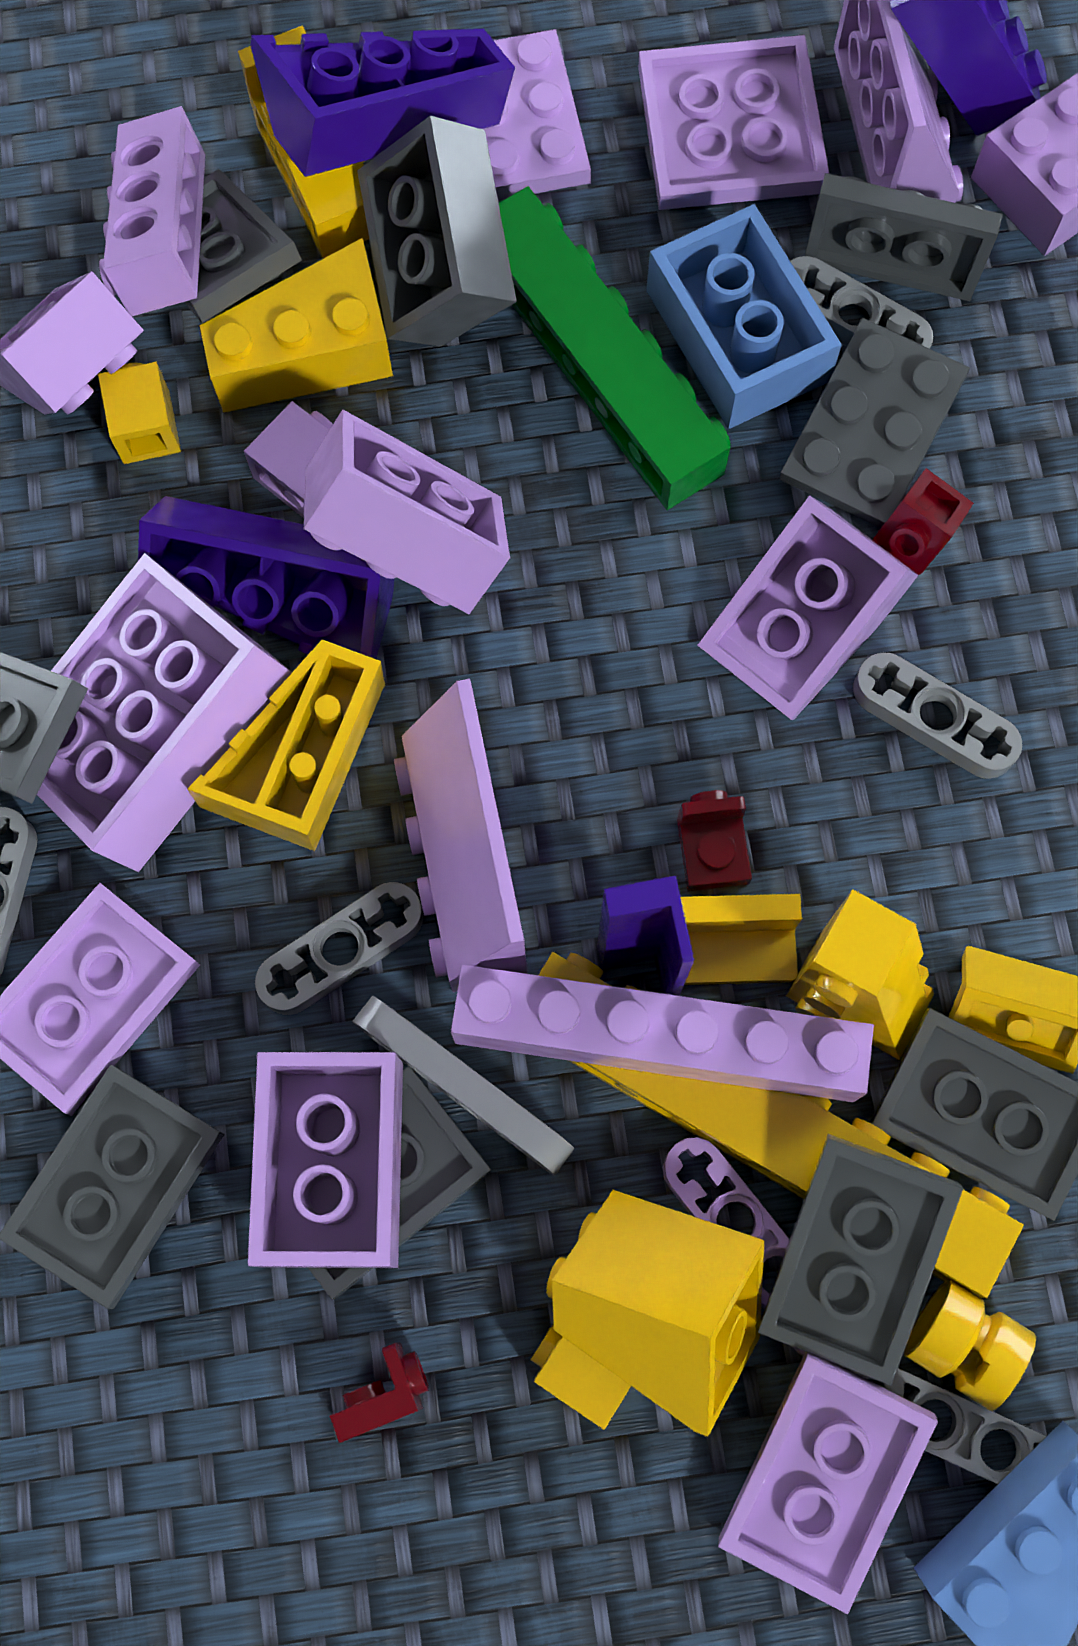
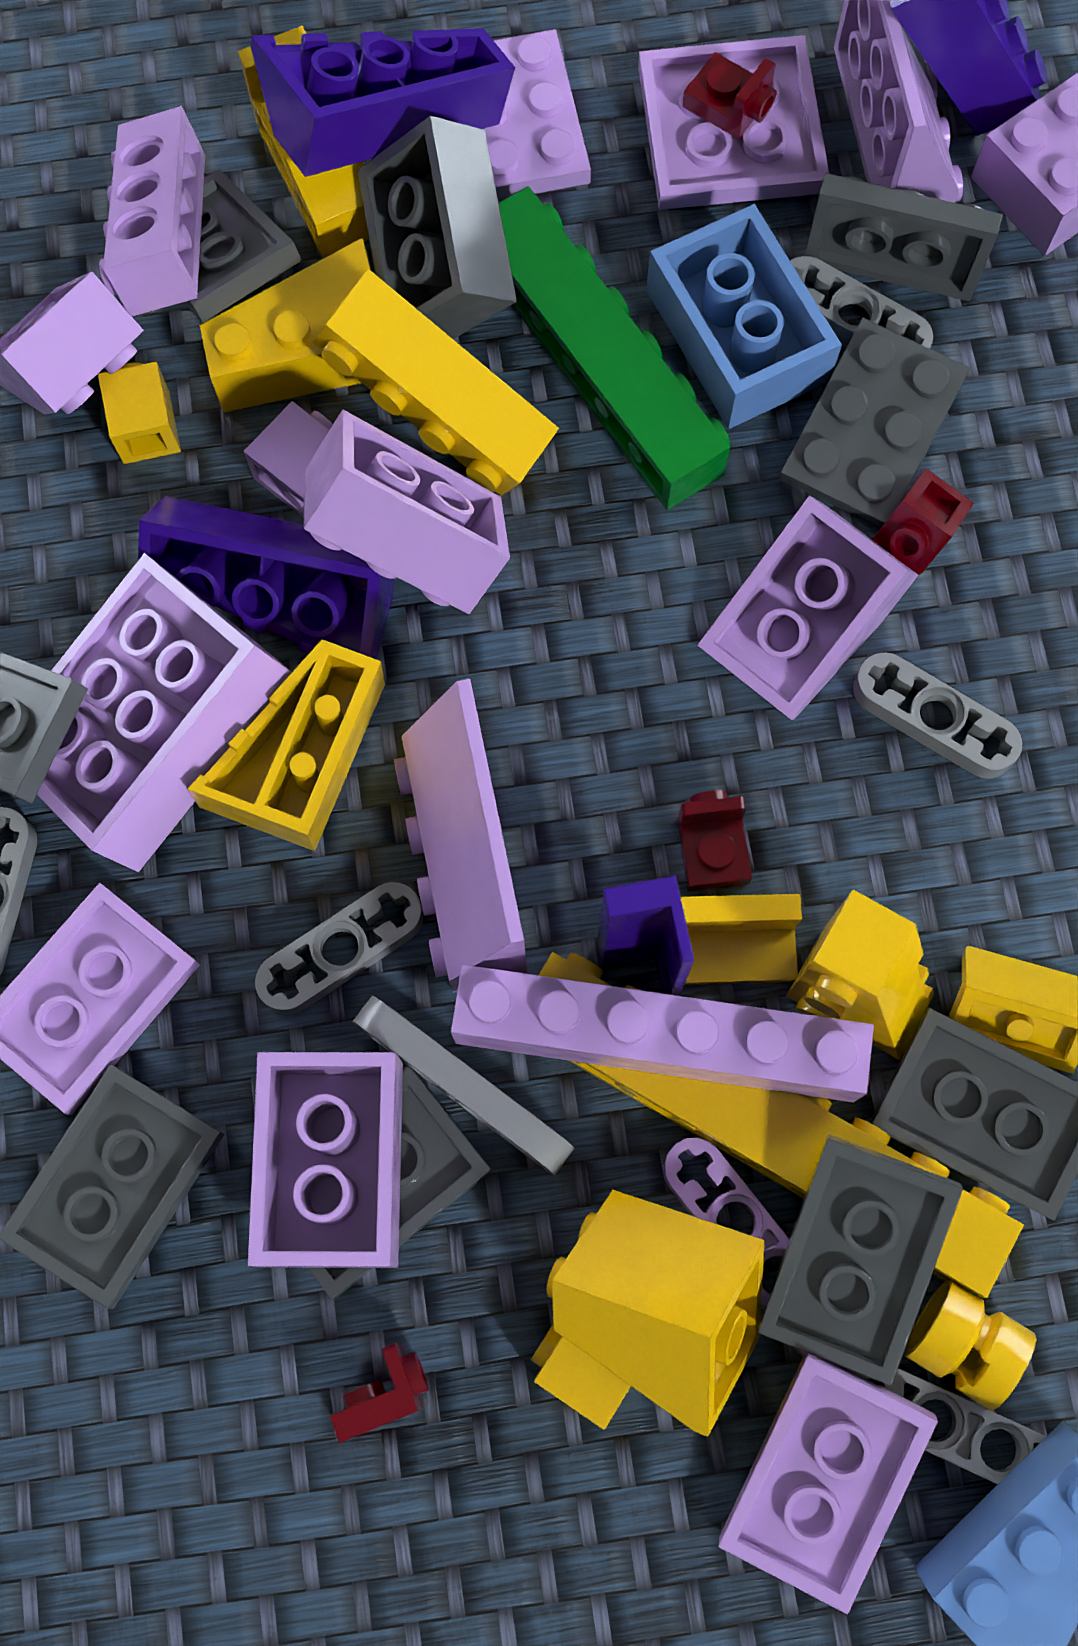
none -> yellow brick [312,269,559,496]
none -> dark red bracket [682,52,777,139]

